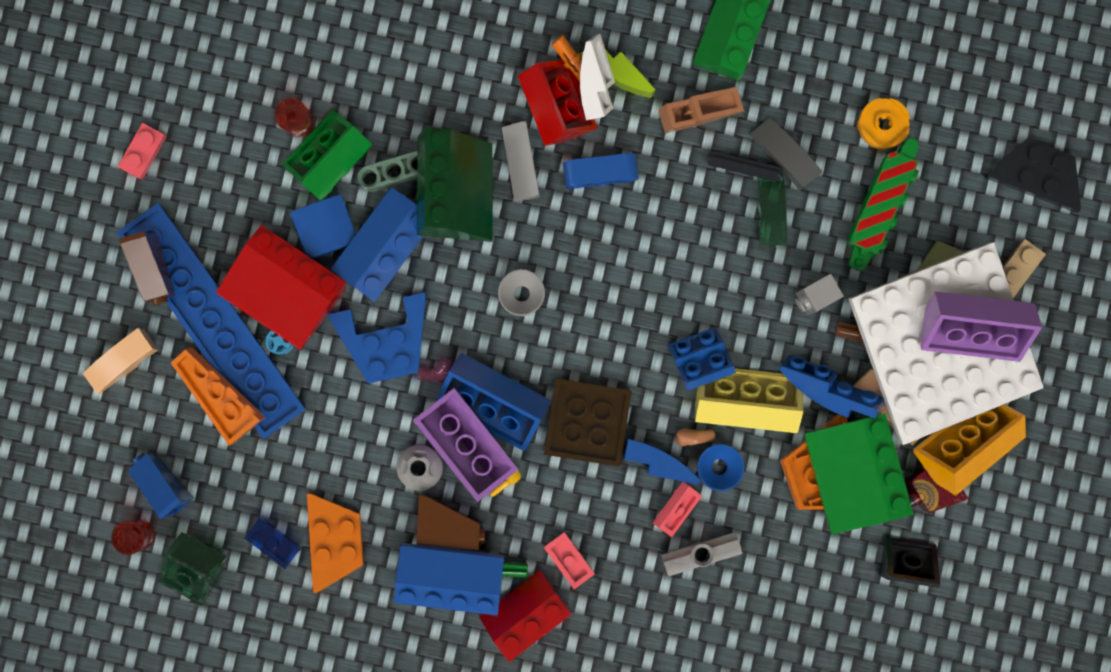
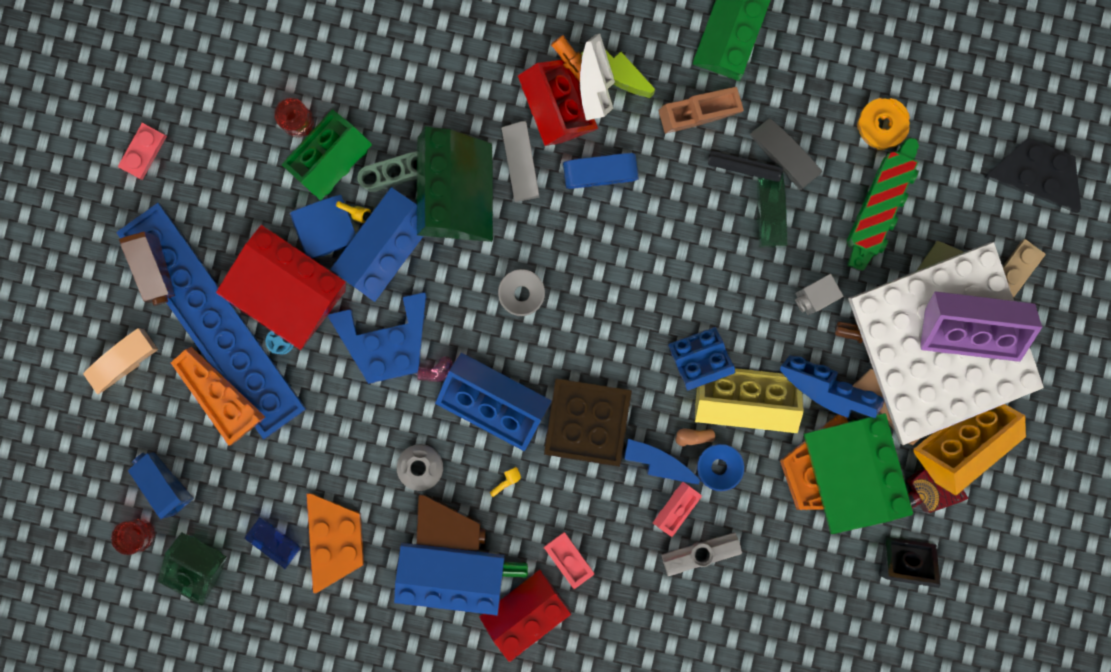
medium lavender slope [413,388,518,502] -> none
none -> yellow hand [336,201,371,223]

